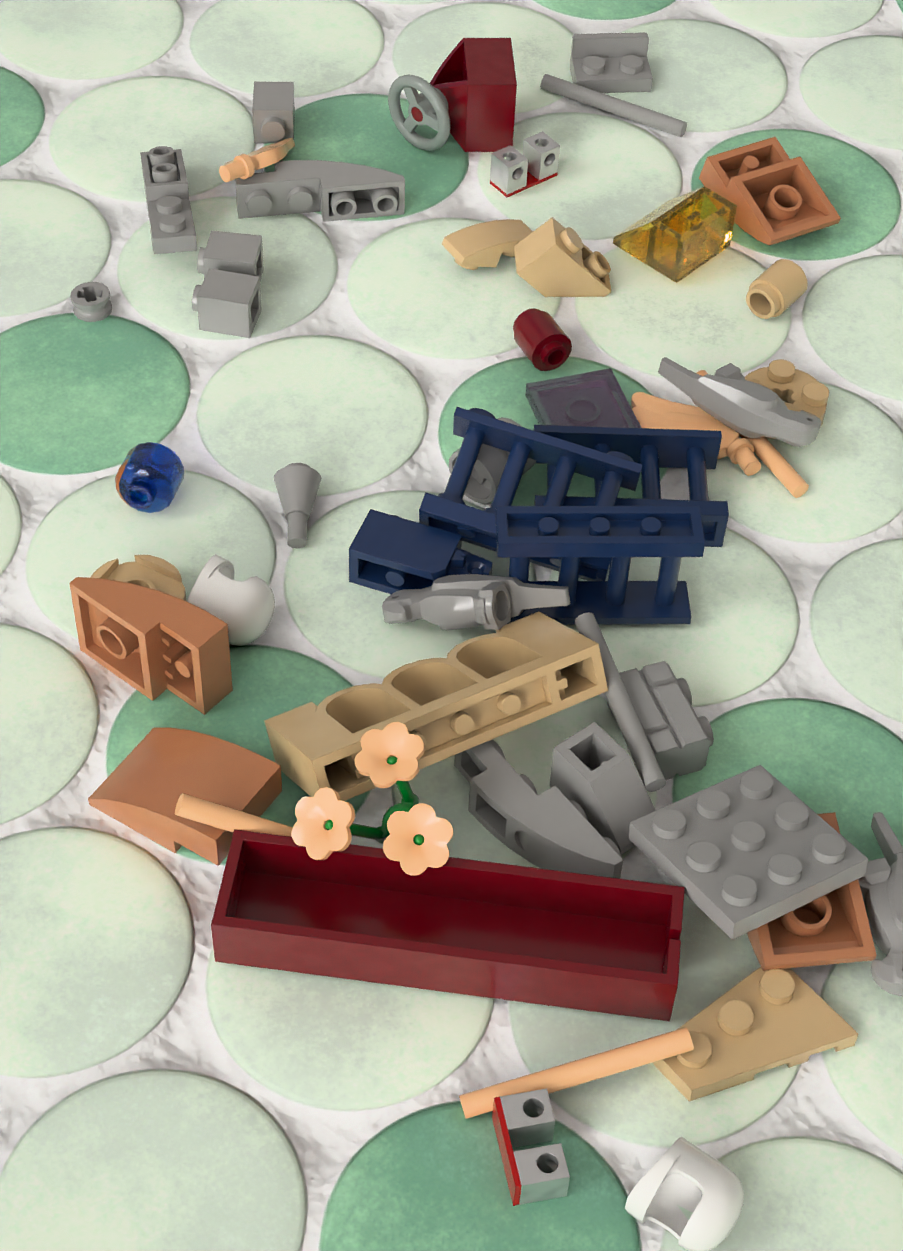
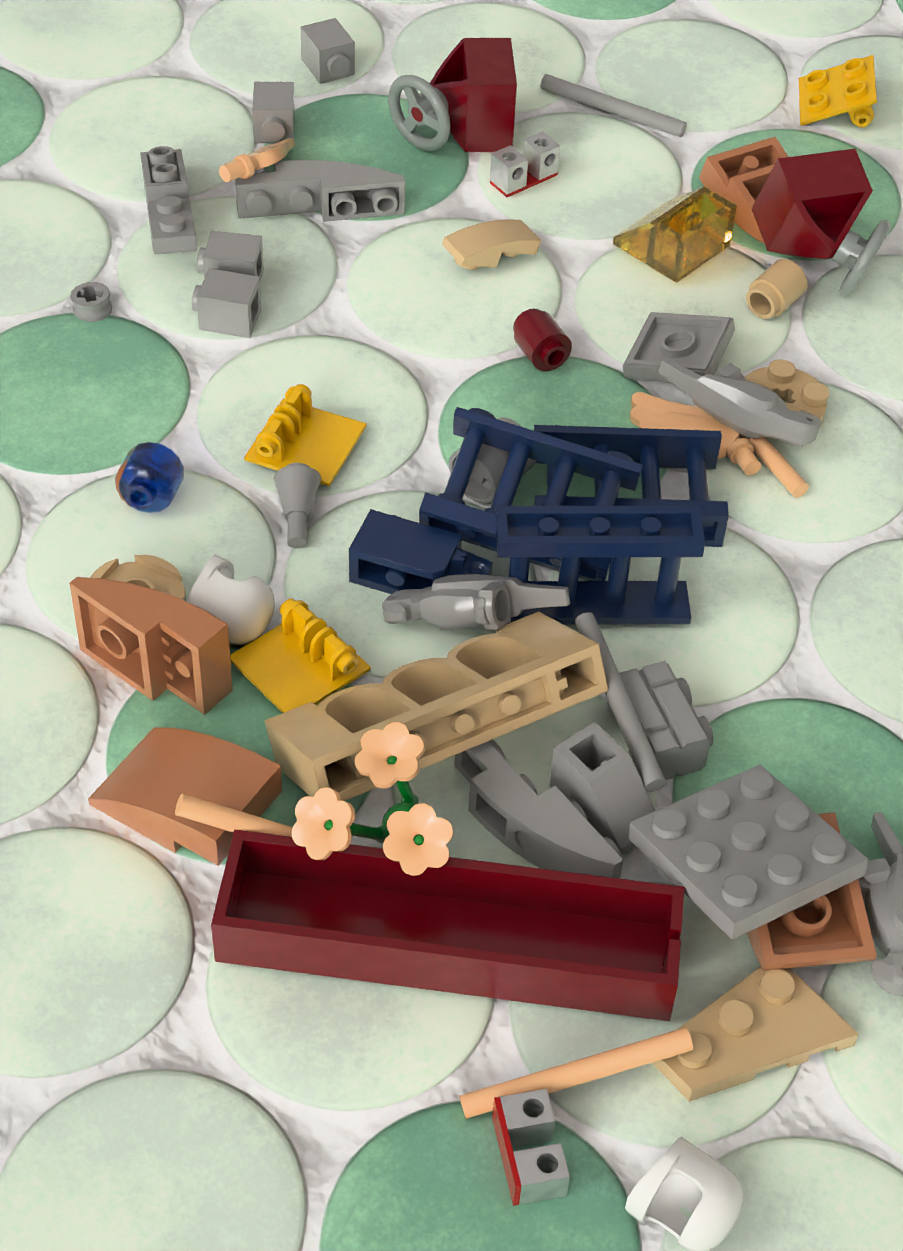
tan slope [514,217,611,297] -> none
clear purple tile [525,368,641,428] -> none
light grey bracket [570,32,653,93] -> none
none -> yellow hinge [230,598,371,713]
none -> yellow hinge [244,384,367,487]
none -> light grey brick [300,18,355,84]
none -> light grey tile [623,312,735,382]
none -> dark red piece [752,148,891,297]
none -> yellow hinge [798,55,877,128]

